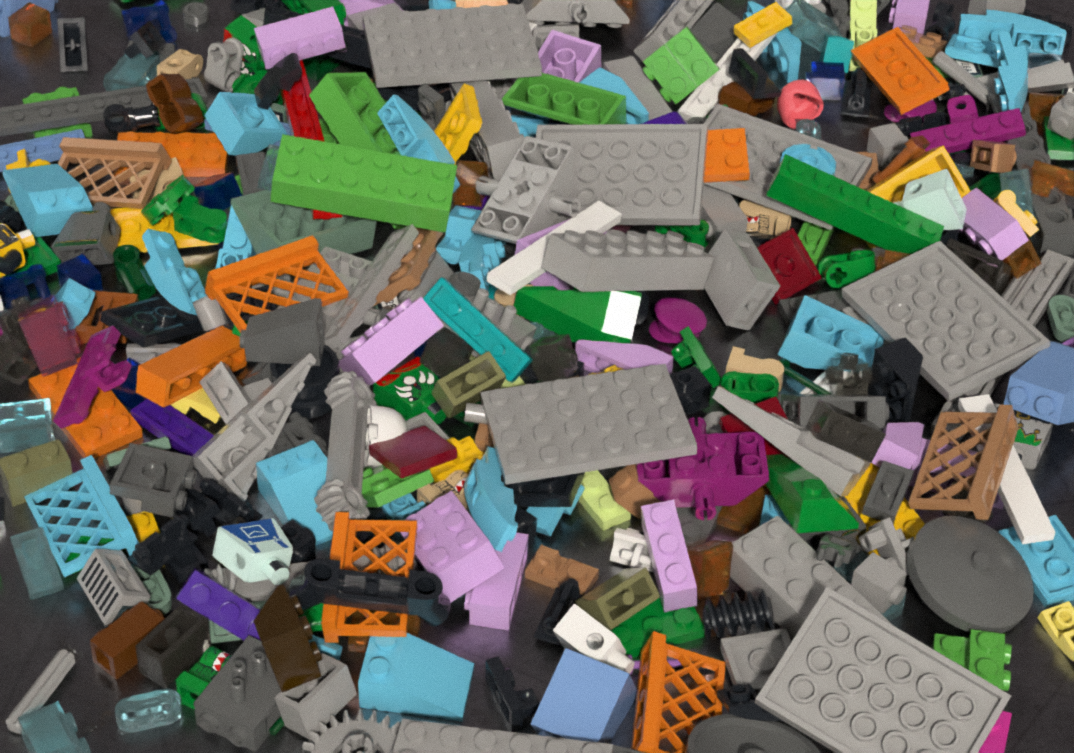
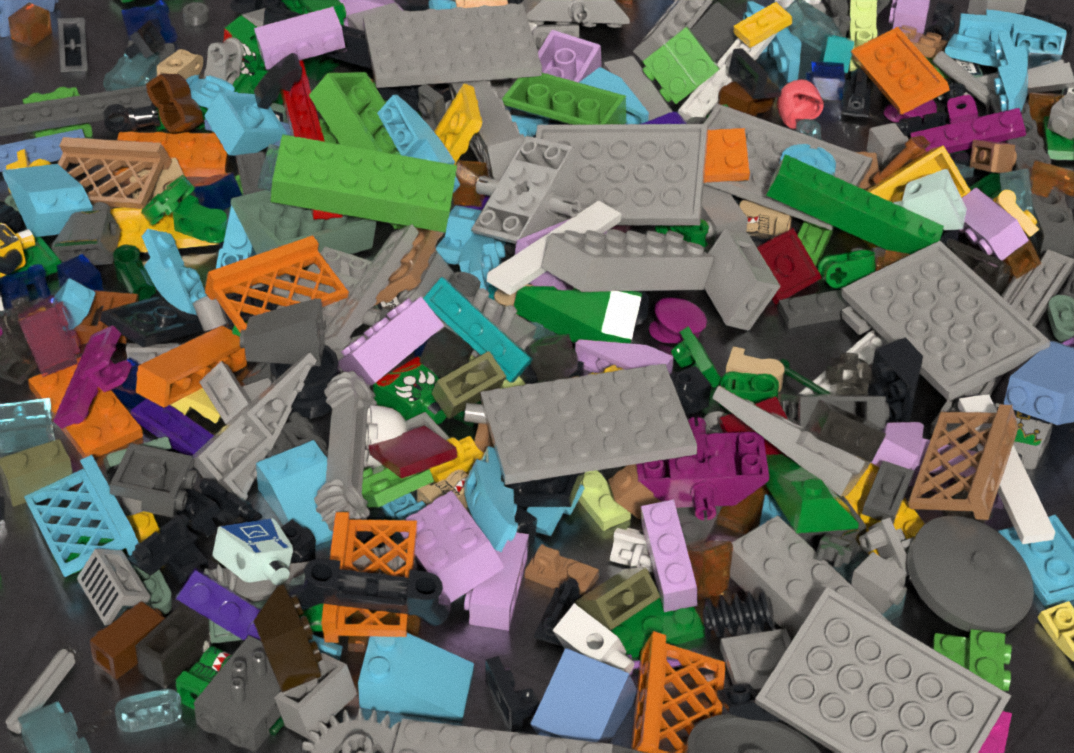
clear light blue hinge [10,527,64,600] -> none
medium azure slope [777,295,885,373] -> none
none -> medium azure tile [186,75,238,109]

